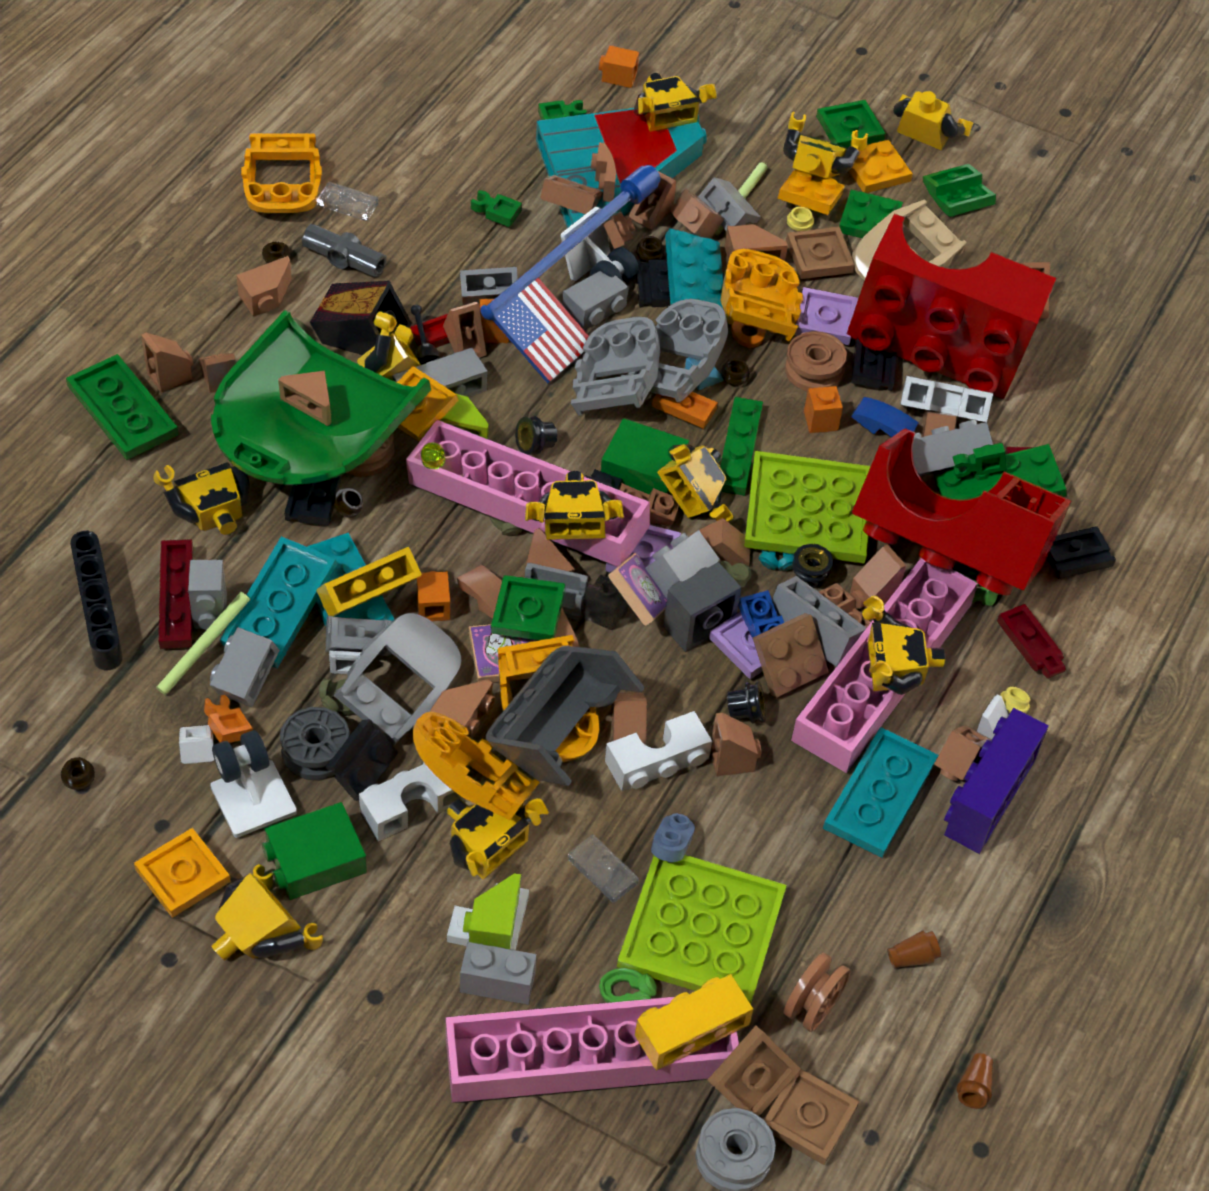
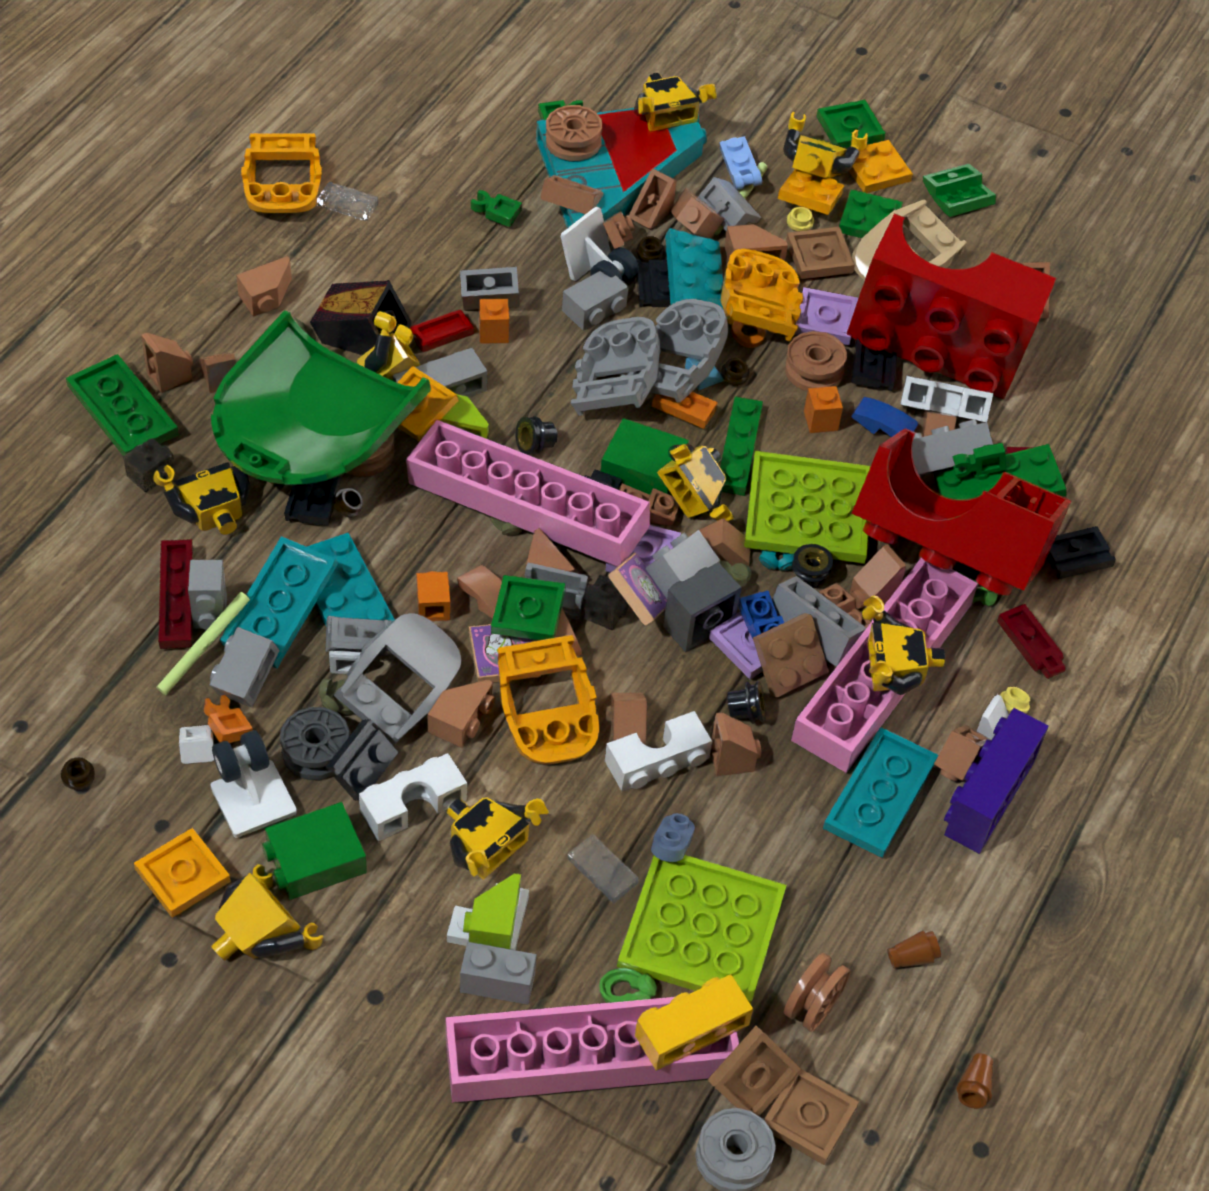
black beam [70,530,123,671] -> none
dark brown plate [262,242,290,263] -> none
nougat slope [278,371,332,426] -> none
dark grey piece [302,224,386,277] -> none
yellow brick [316,546,422,616] -> none
black hinge [411,304,440,365] -> none
light orange slope [413,712,540,820] -> none
clear neon green hinge [421,442,446,469] -> none
nougat slope [443,302,486,358] -> none
flag [480,165,661,384] -> none
dark grey windscreen [486,646,645,786] -> none
torso [525,471,624,540] -> none
nougat slope [591,142,616,202] -> none
orange brick [599,45,639,88] -> none
yellow torso [893,91,973,150] -> none
none -> clear smoke brick [123,438,174,493]
none -> nougat wheel [546,105,602,161]
none -> light blue plate [719,136,762,190]

